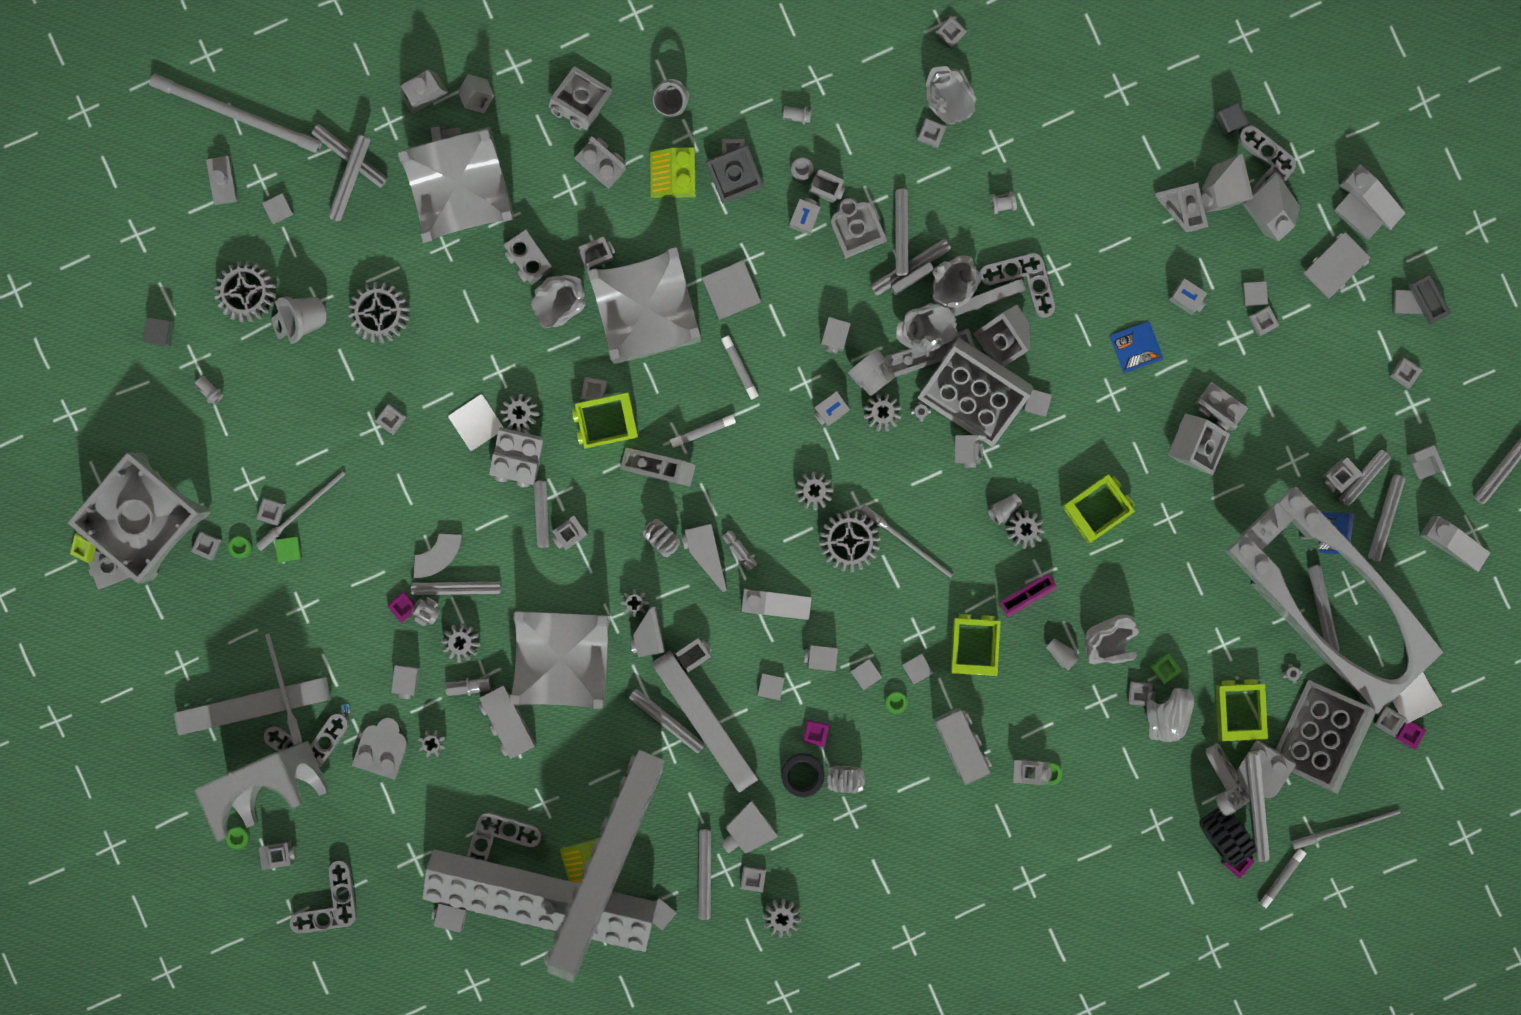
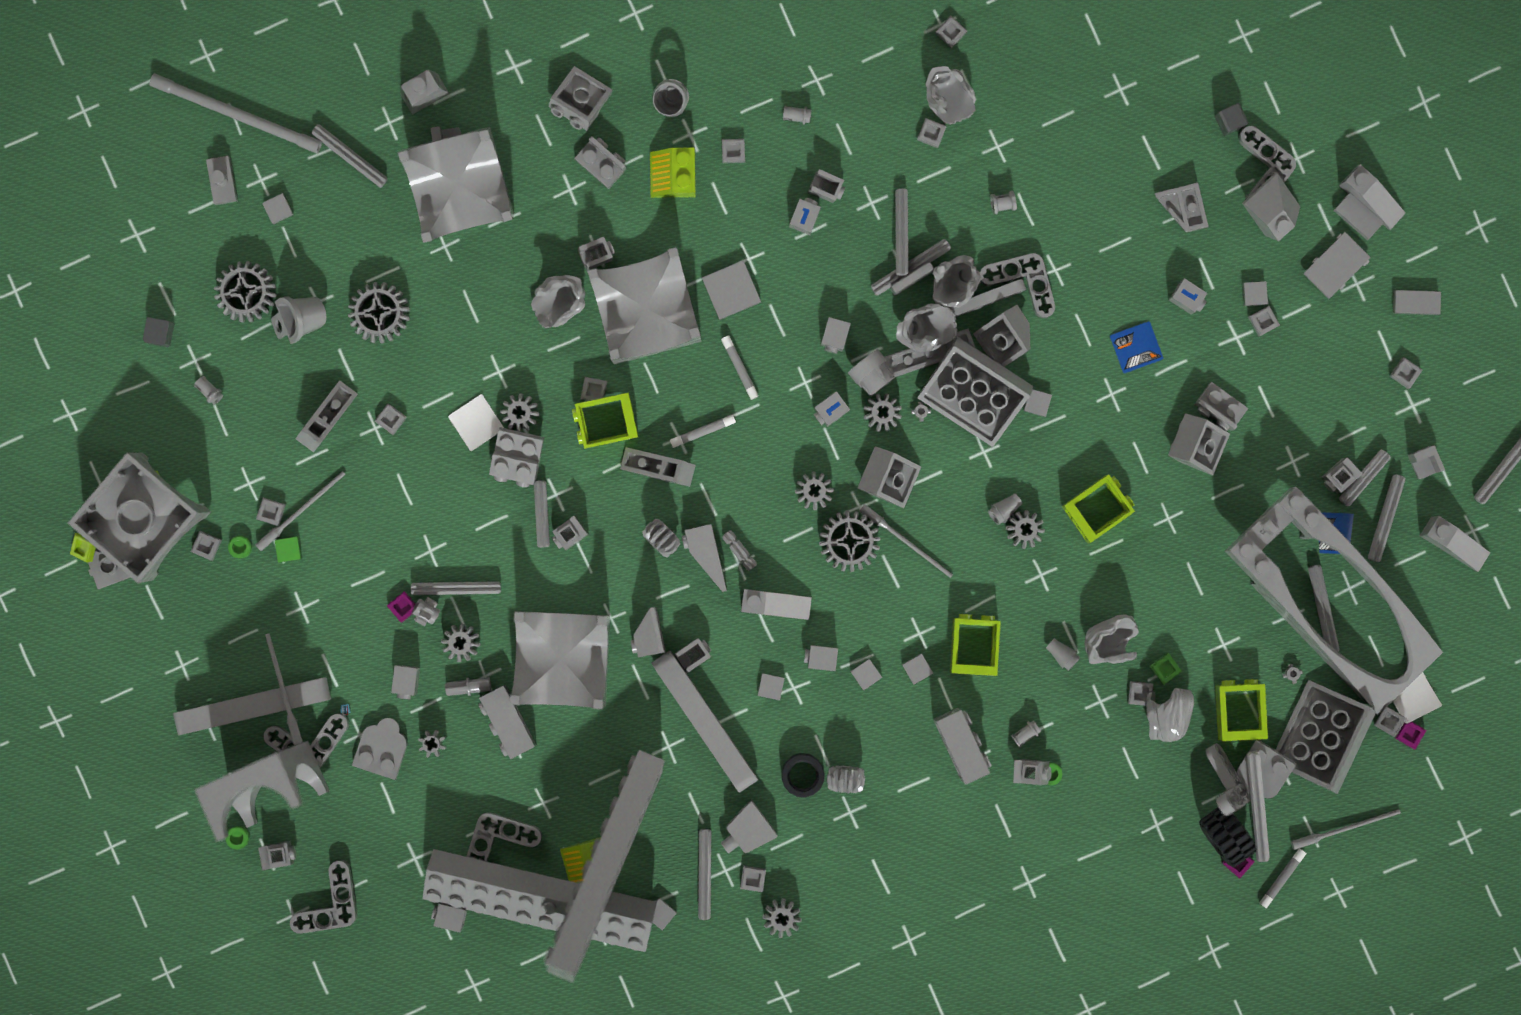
light grey axle [328,135,370,221] -> none
light grey tile [414,534,462,578] -> none
light grey panel [459,74,494,113] -> none
light grey brick [504,230,553,285] -> none
light grey gear [620,589,649,617] -> none
light grey axle [629,689,705,753] -> none
dark grey tile [705,144,764,204] -> none
light grey tile [791,157,813,181] -> none
magenta tile [802,720,829,747] -> none
light grey plate [831,198,887,259] -> none
bright green tile [885,691,908,714] -> none
light grey window [955,435,986,468] -> none
magenta piece [999,573,1057,618] -> none
light grey slope [1200,154,1253,213] -> none
dark grey tile [1408,274,1451,325] -> none
none -> light grey slope [295,380,358,452]
none -> light grey slope [858,446,921,508]
none -> light grey pin [1011,720,1041,747]

